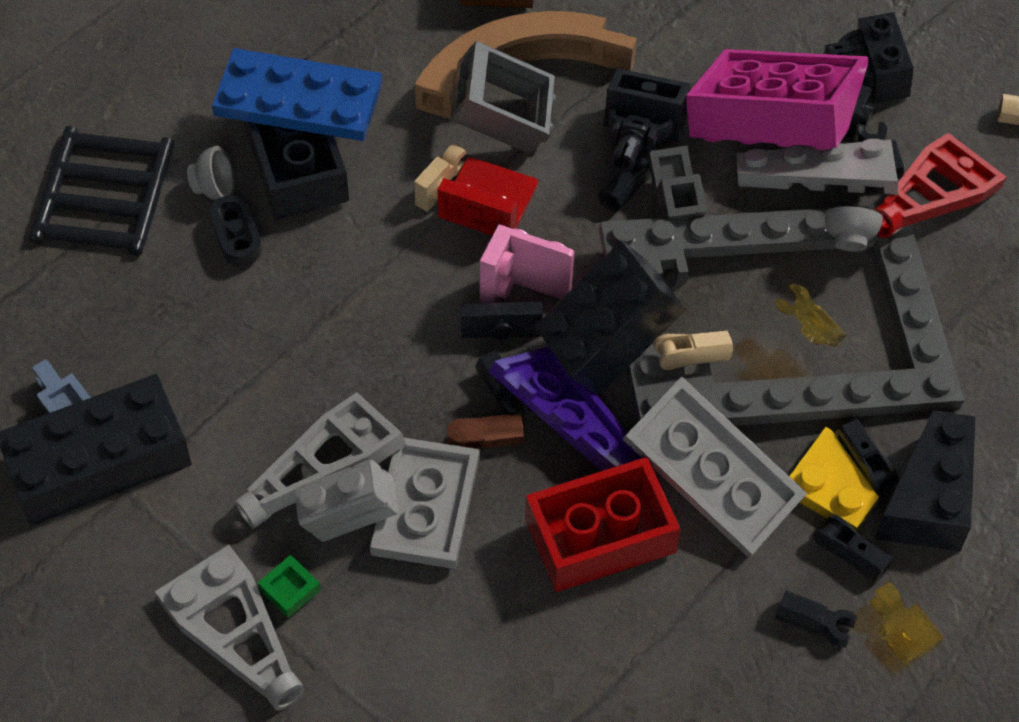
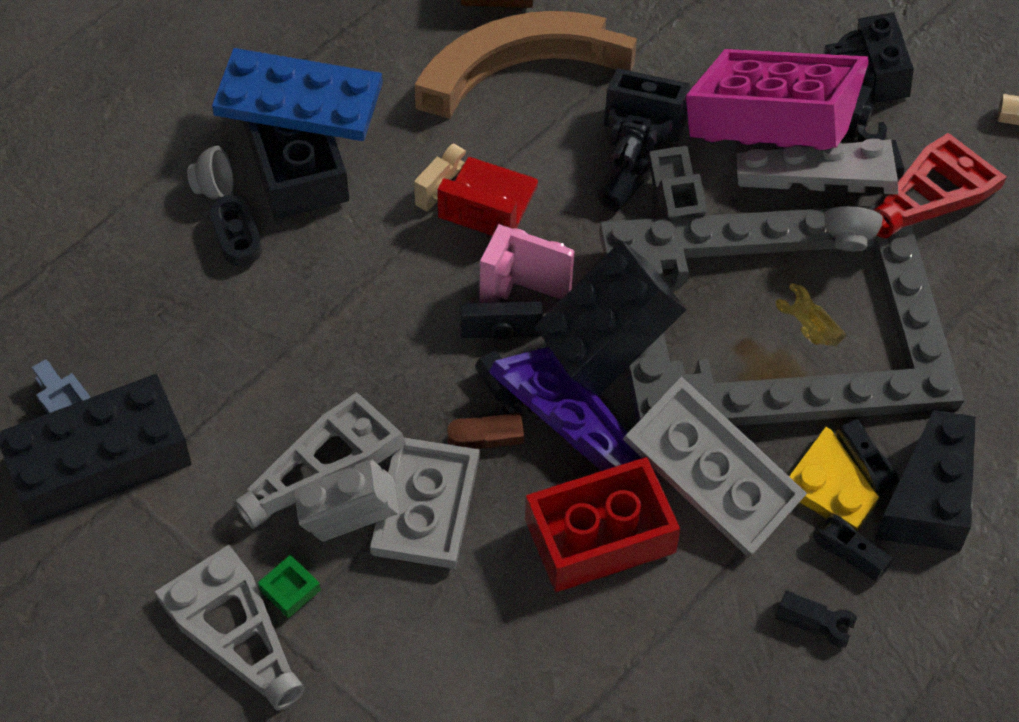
black bar [28,126,174,256] -> none
dark grey window [450,41,556,154] -> none
tan bar [653,331,733,370] -> none
clear yellow plate [870,582,944,667] -> none

